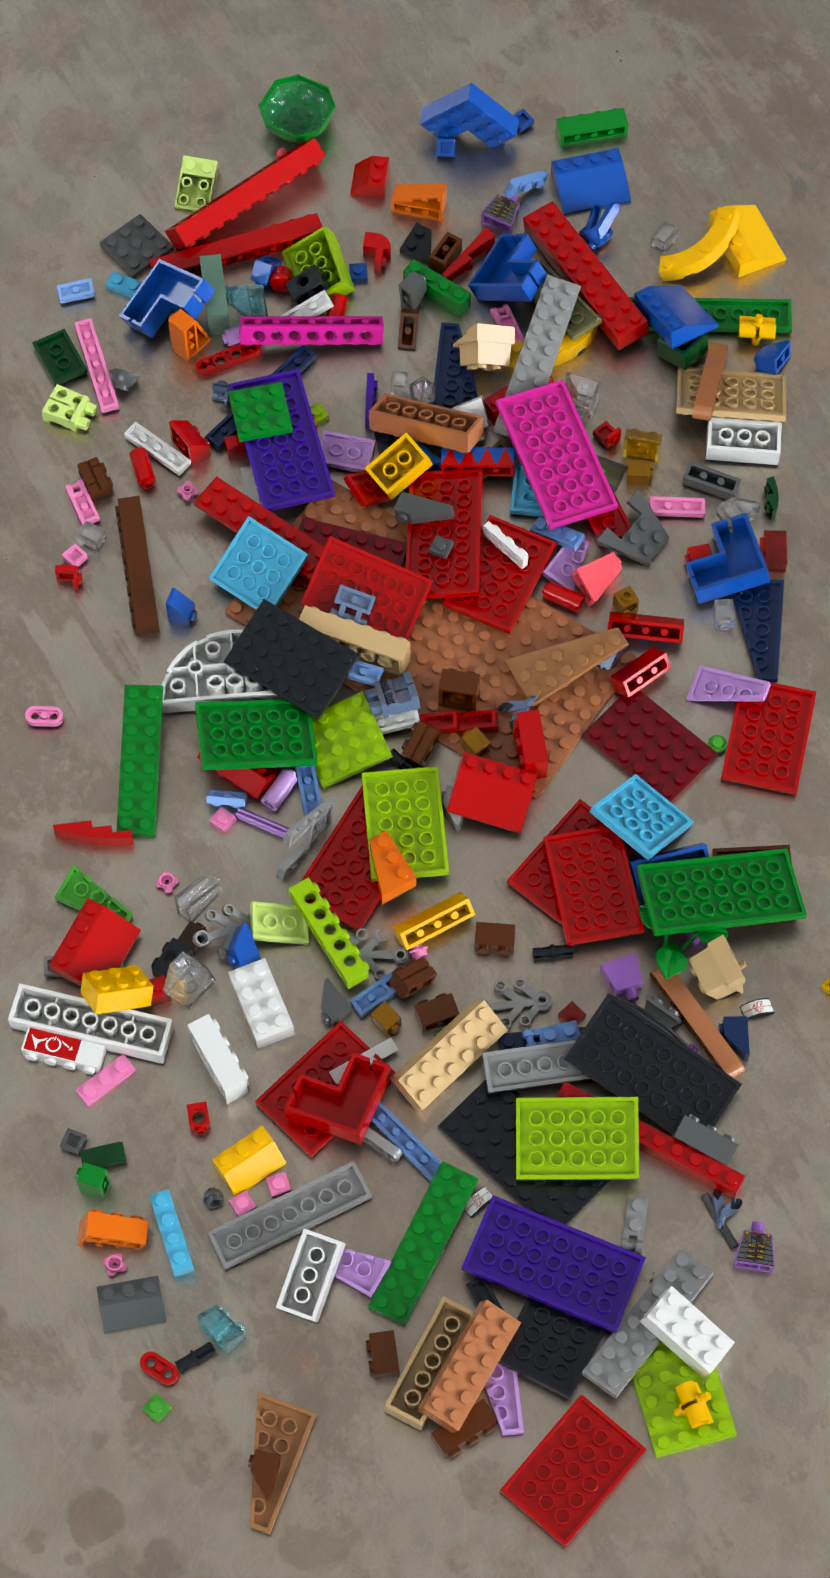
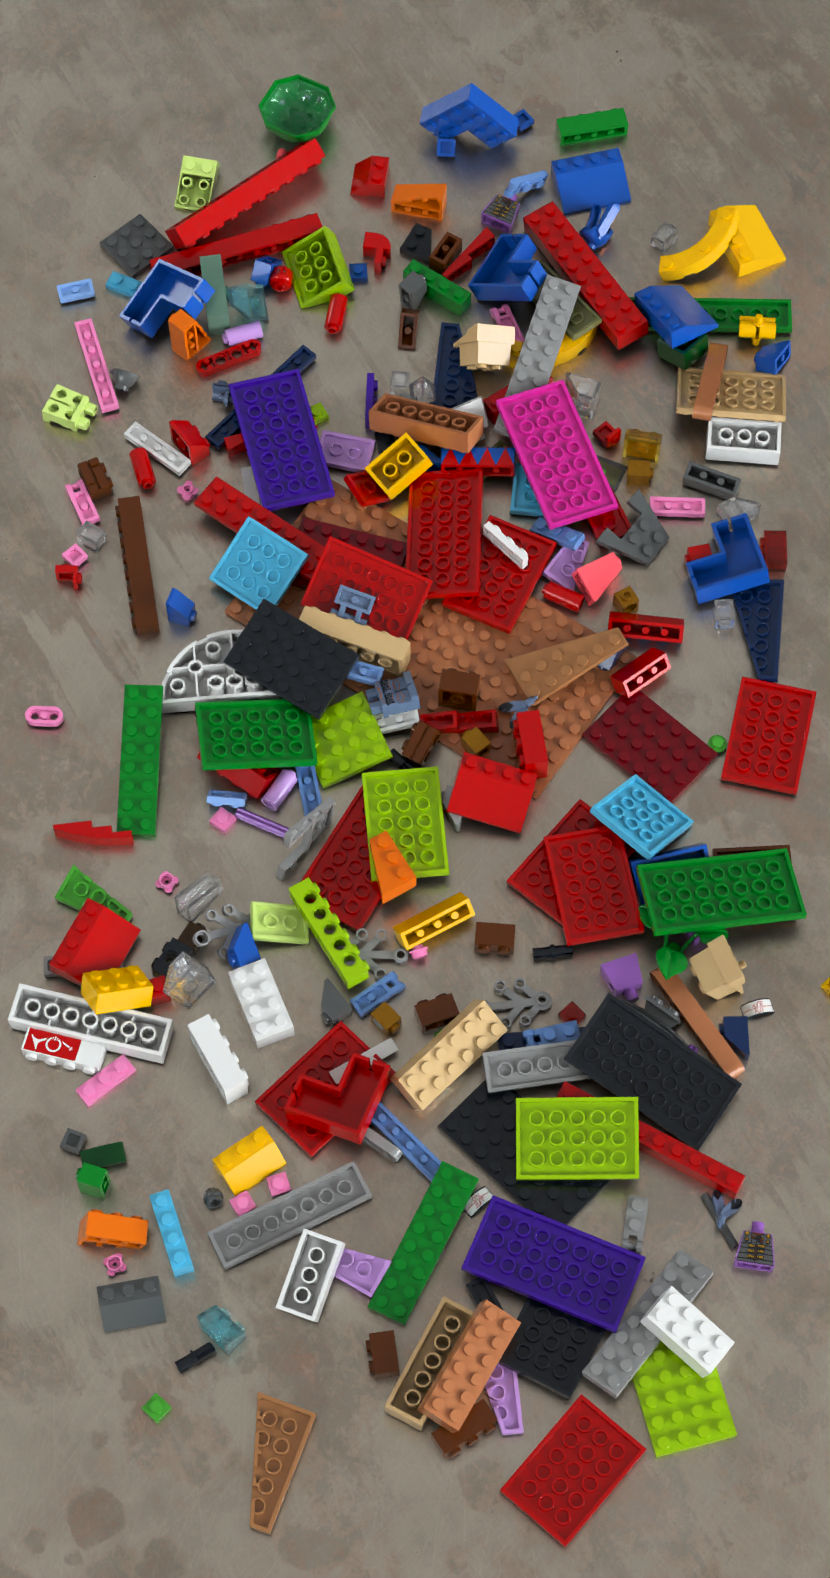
dark green plate [32,328,88,386] -> none
red plate [140,1352,179,1385] -> none
red brick [186,1101,211,1135] -> none
green plate [228,382,293,442] -> none
dark pink brick [239,316,384,346] -> none
reddish brown slope [248,1449,281,1501] -> none
white plate [281,290,334,316] -> none
black brick [286,264,330,304] -> none
reddish brown brick [389,957,437,999] -> none
dark grey slope [393,492,455,524] -> none
dark grey plate [428,536,454,559] -> none
dark grey brick [671,1114,739,1166] -> none
yellow pin [674,1380,714,1428] -> none
lavender wing [686,665,771,702] -> none
dark green slope [764,476,779,519] -> none

